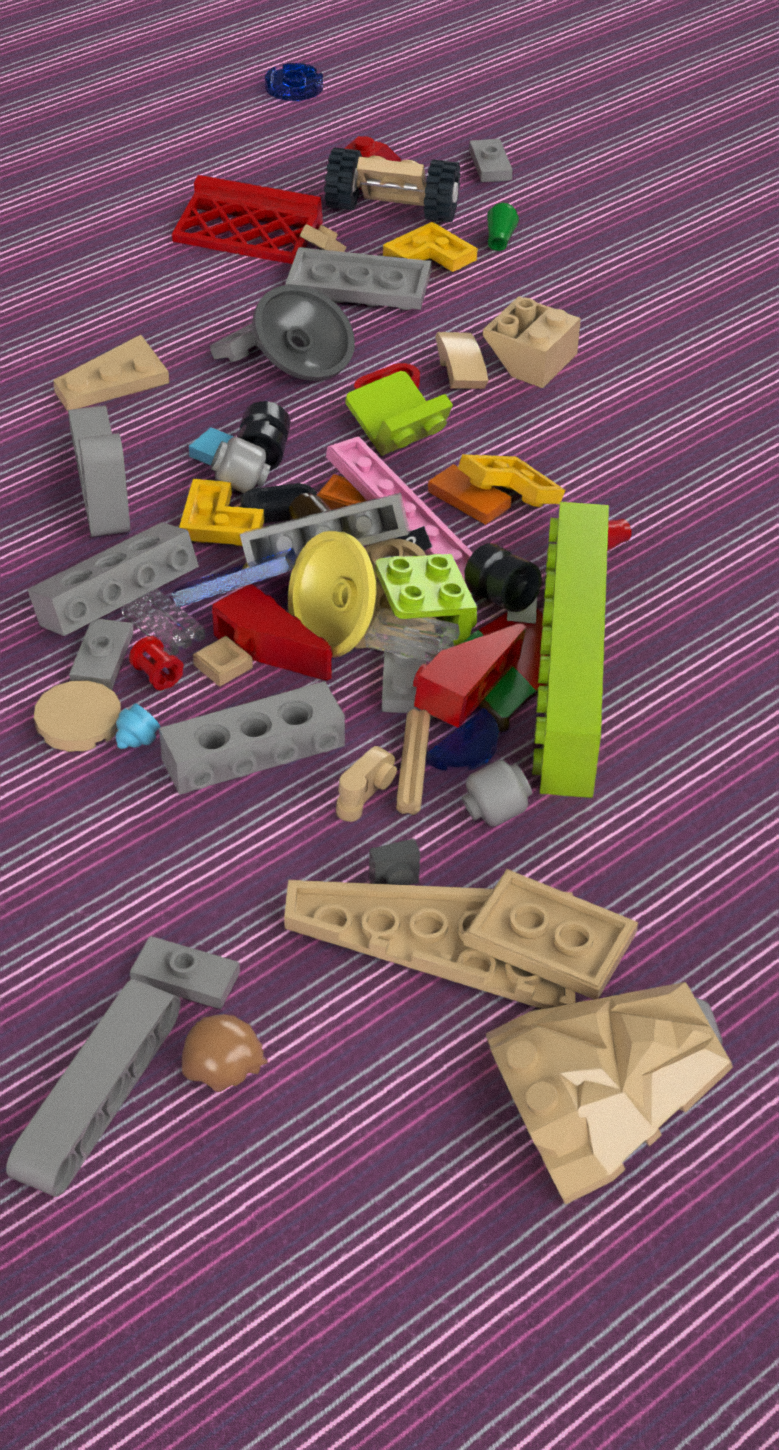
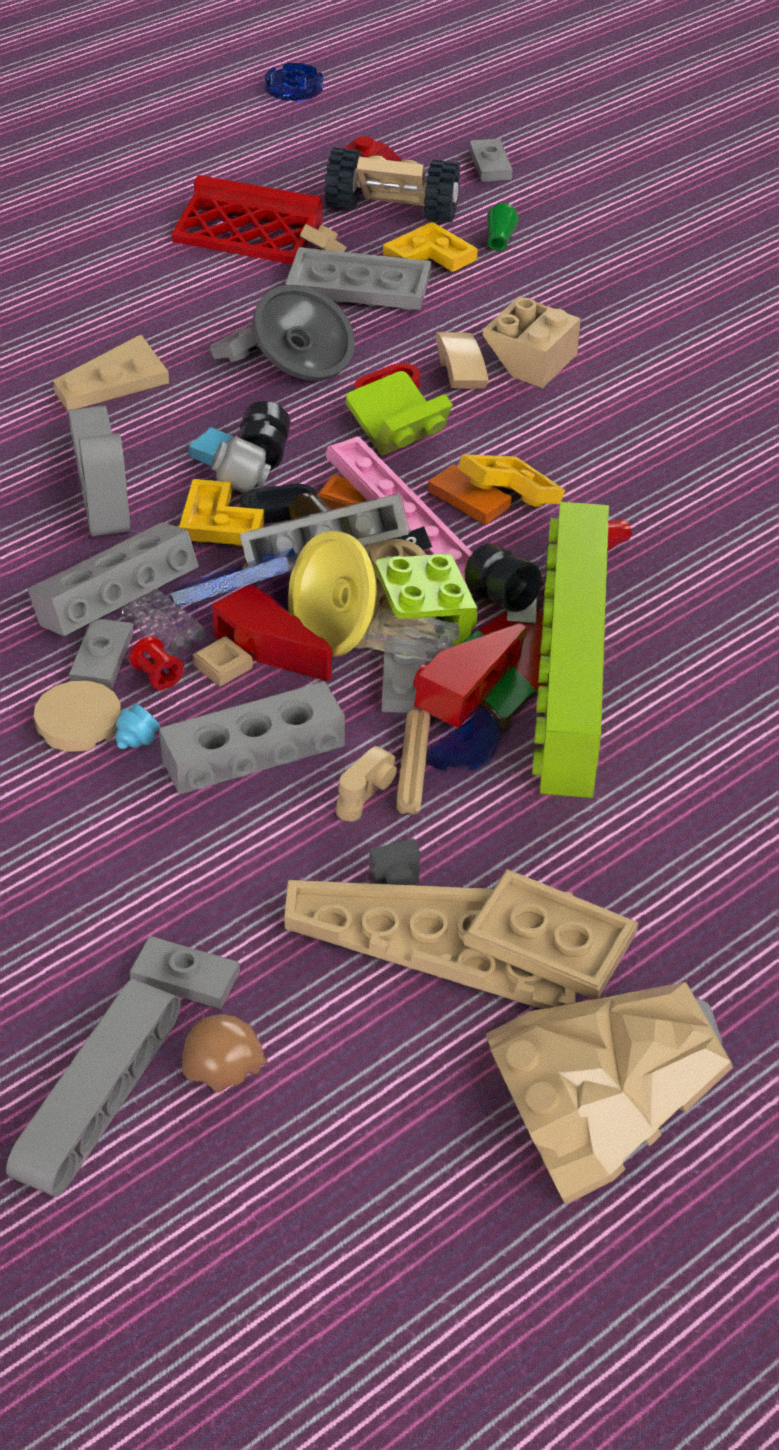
light grey head [462,760,532,827] -> none

